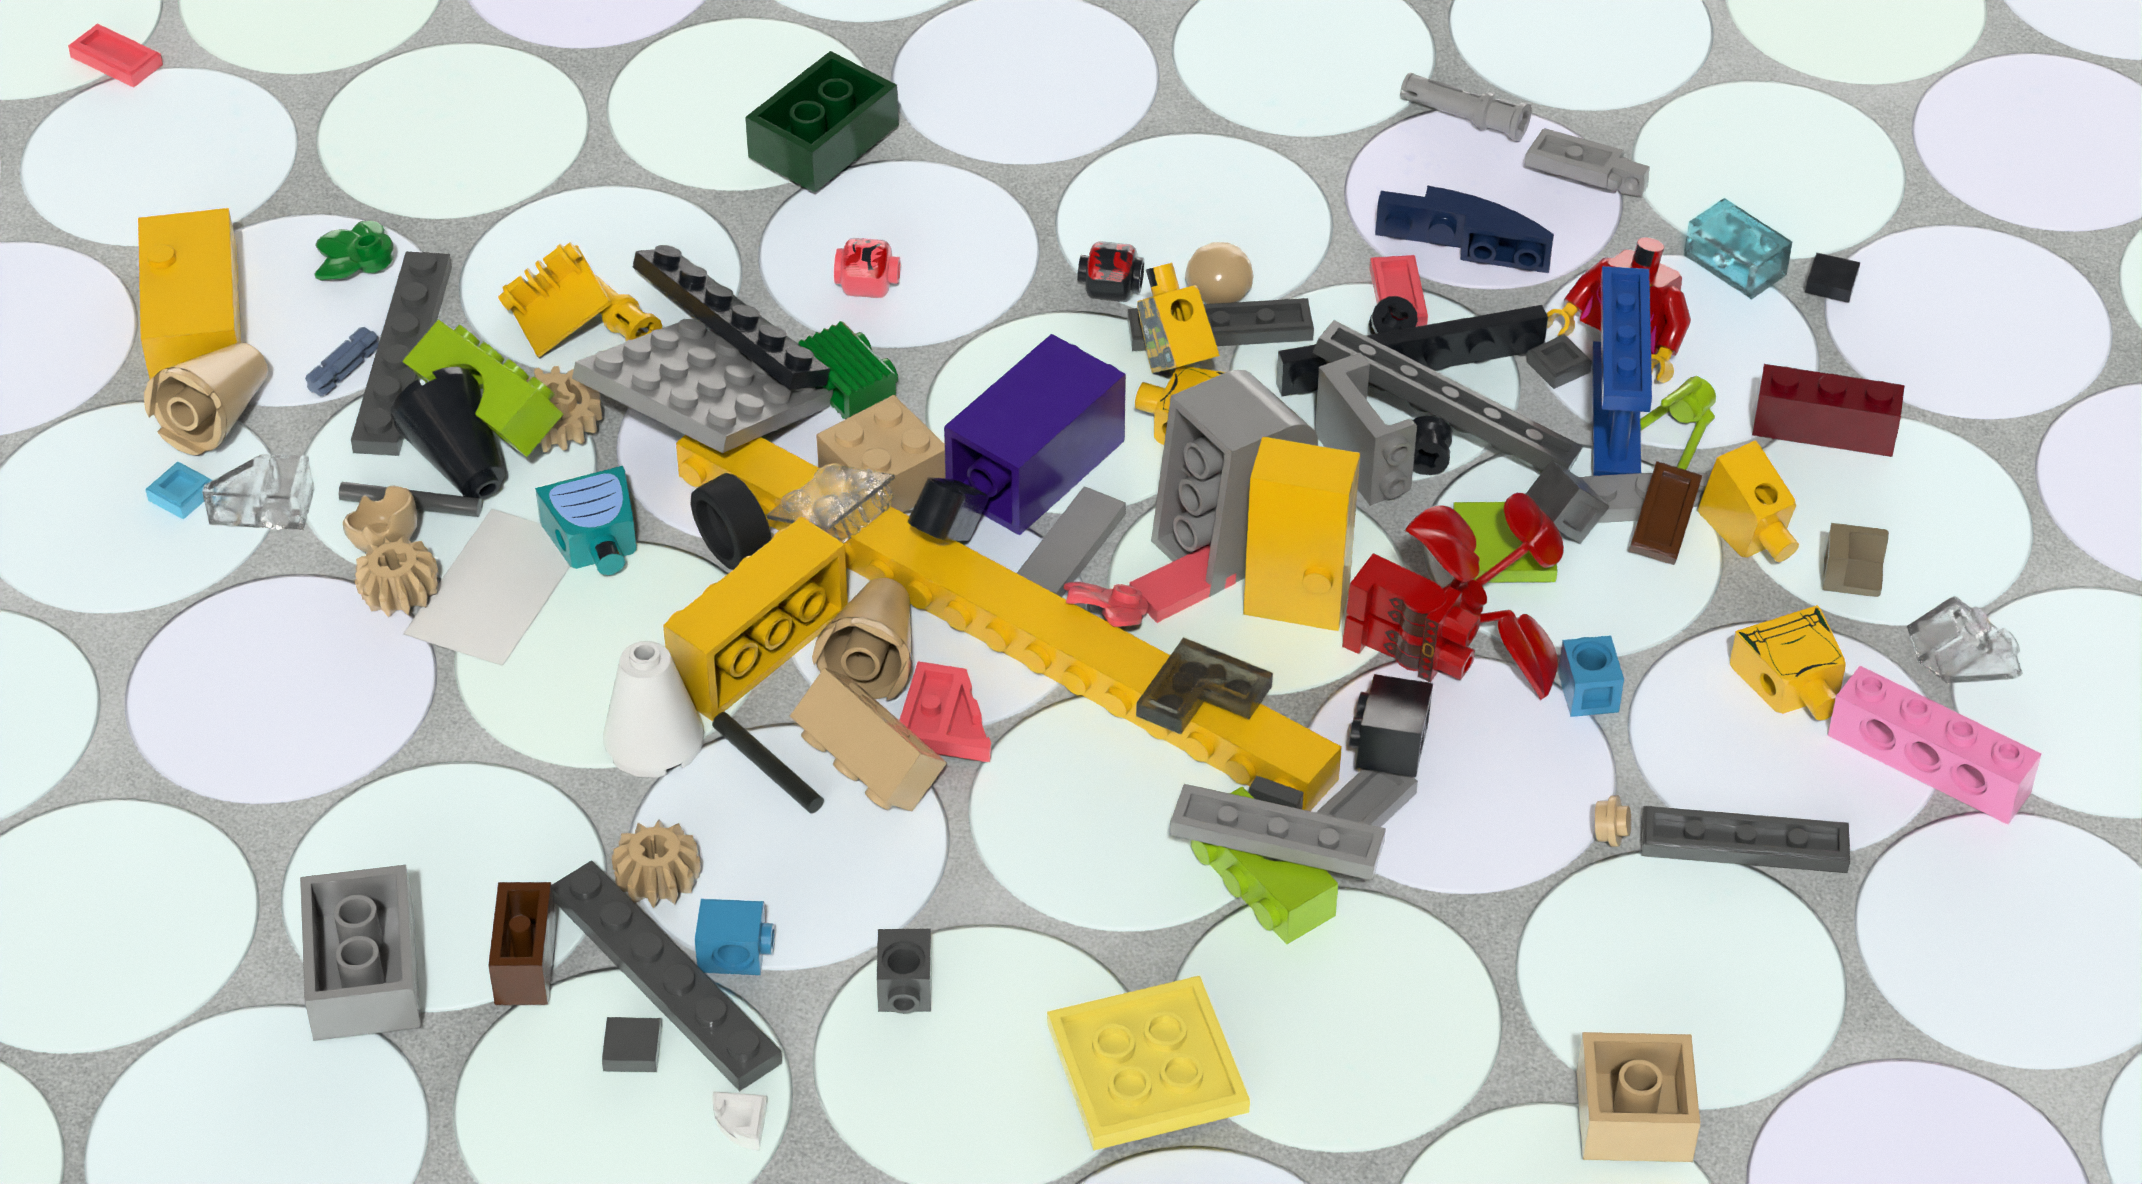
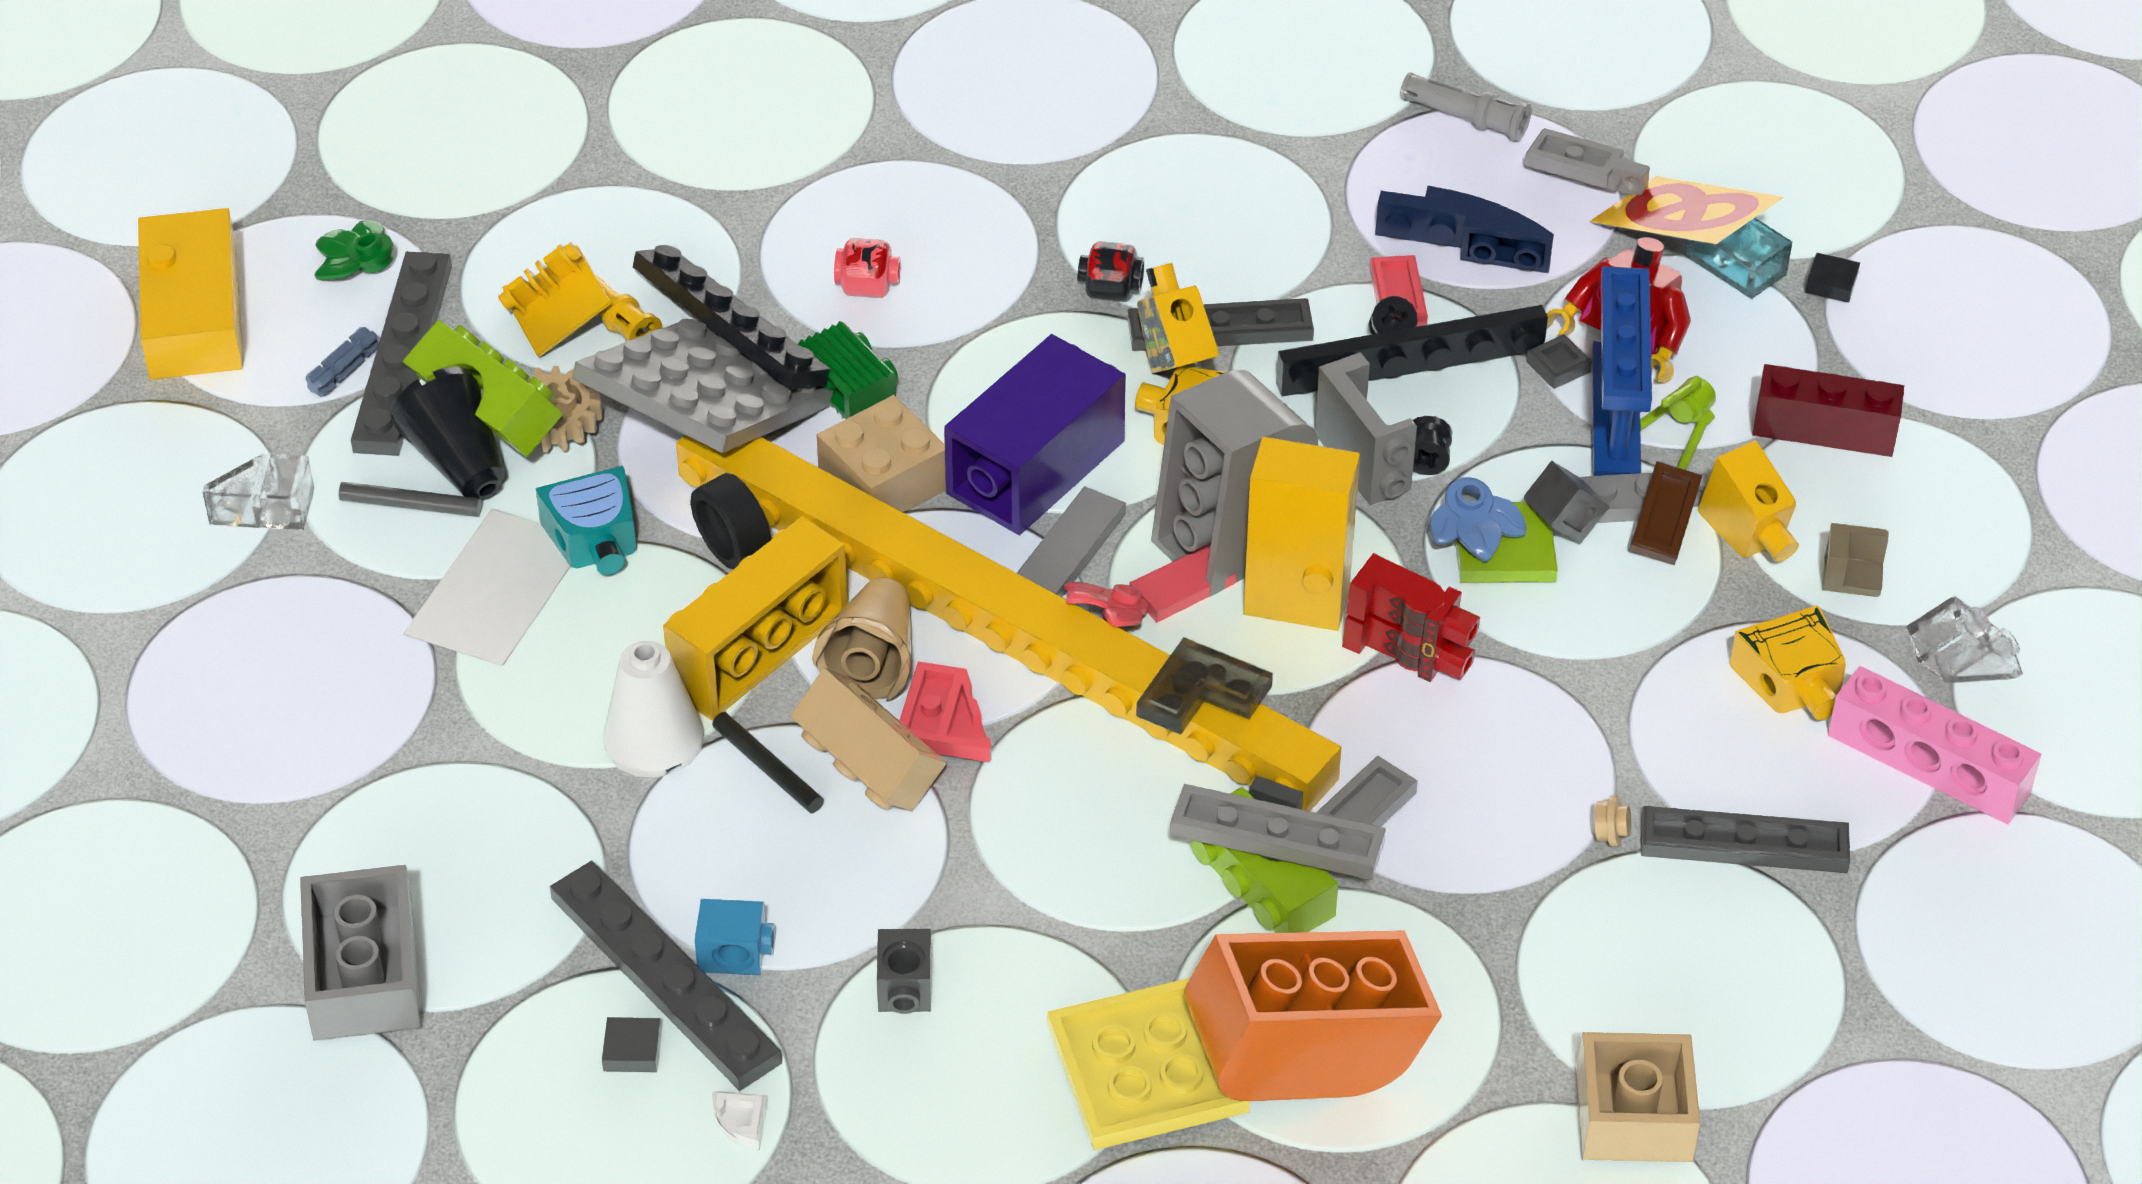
coral tile [68,23,163,88] -> none
tan cone [144,343,268,455] -> none
medium azure tile [145,462,216,520] -> none
tan hair [342,485,417,552] -> none
tan gear [355,535,439,617] -> none
reddish brown brick [488,882,556,1005] -> none
tan gear [612,819,701,909] -> none
dark green brick [745,51,899,193] -> none
clear hinge [766,463,896,543] -> none
black beam [907,477,990,541] -> none
tan hair [1185,242,1254,304] -> none
dark grey plate [1312,320,1583,473] -> none
black brick [1349,674,1433,777] -> none
red plant [1405,492,1564,700] -> none
dark azure brick [1558,635,1624,717] -> none
none -> orange brick [1184,930,1442,1101]
none -> medium blue plate [1430,477,1526,563]
none -> sticker [1589,176,1784,244]

